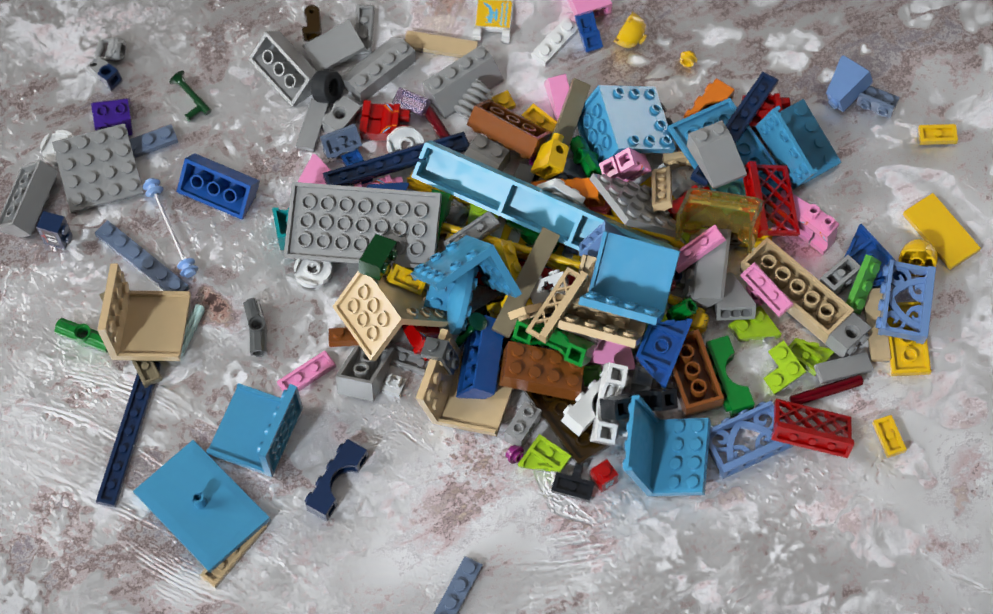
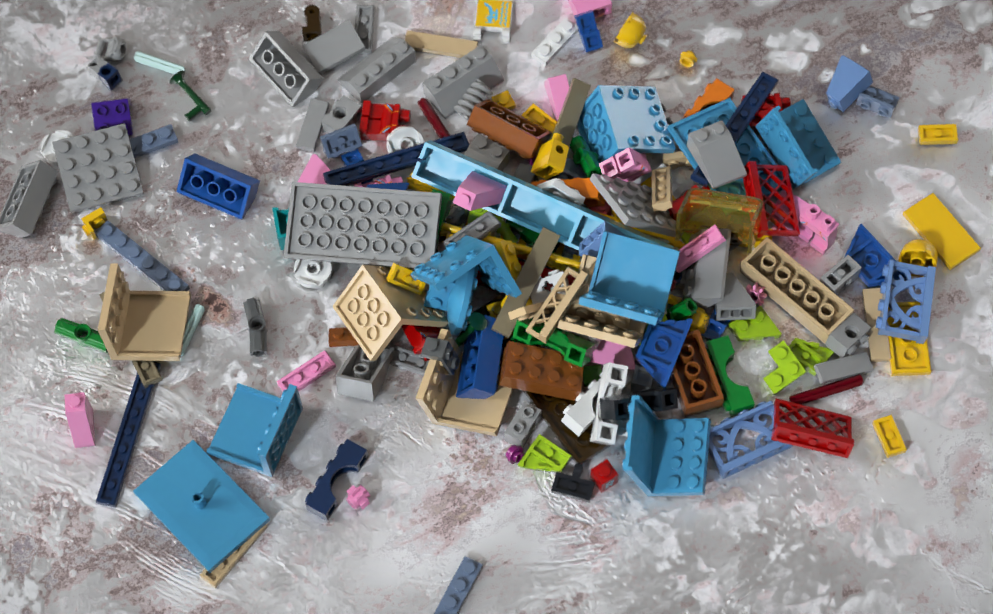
dark blue brick [36,211,73,249] -> none
light blue axle [143,178,198,278] -> none
black tyre [310,70,344,104] -> none
dark green brick [358,234,398,281] -> none
white tile [382,372,407,398] -> none
clear purple tile [392,87,431,118] -> none
bright pink tile [740,262,794,318] -> none
bright green plate [846,254,882,315] -> none
none -> bright pink slope [65,392,95,448]
none -> yellow bracket [81,207,107,240]
none -> light aqua axle [134,51,186,74]
none -> bright pink gear [346,485,370,510]
none -> bright pink slope [453,171,507,211]
none -> lime pin [492,213,519,243]
none -> blue slope [701,309,731,340]

